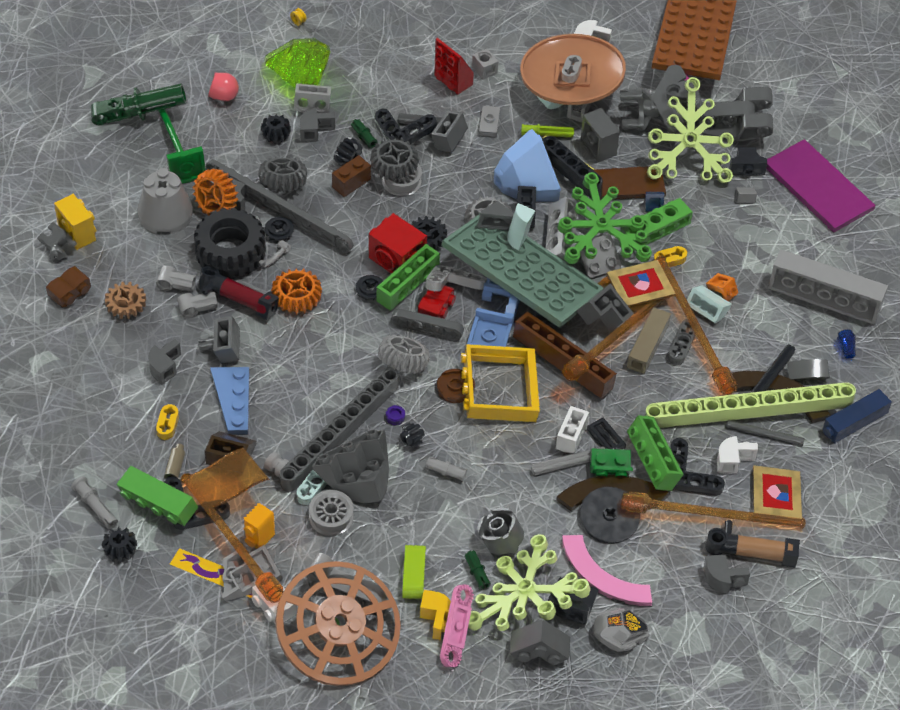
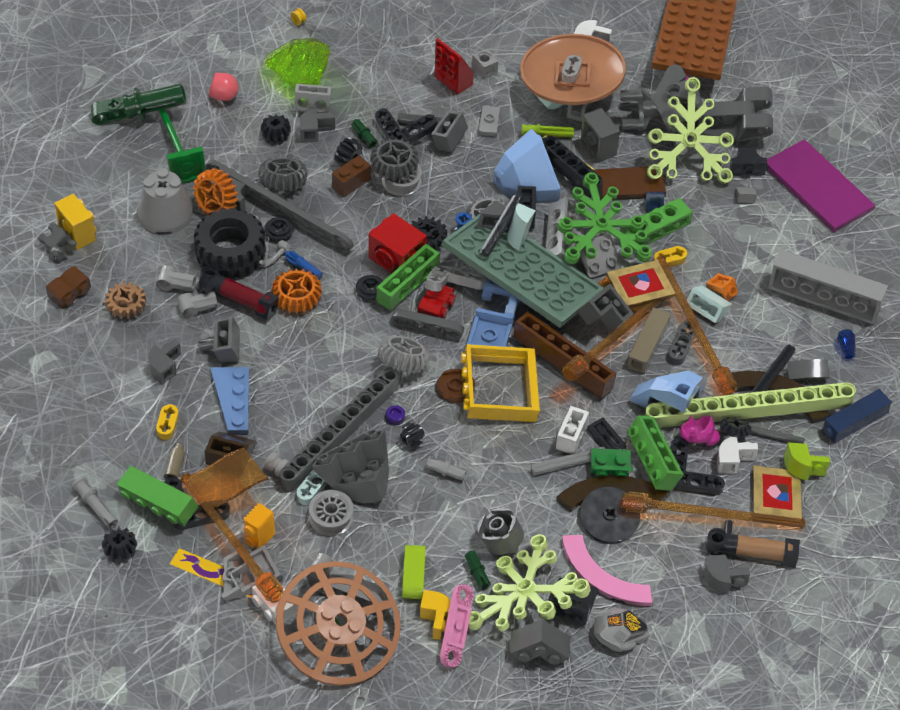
none -> blue piece [285,250,323,280]
none -> blue bush [455,212,472,231]
none -> black axle [480,195,522,257]
none -> light blue brick [629,371,707,412]
none -> dark pink piece [679,416,720,446]
none -> black gear [720,417,752,438]
none -> lime brick [783,443,830,480]

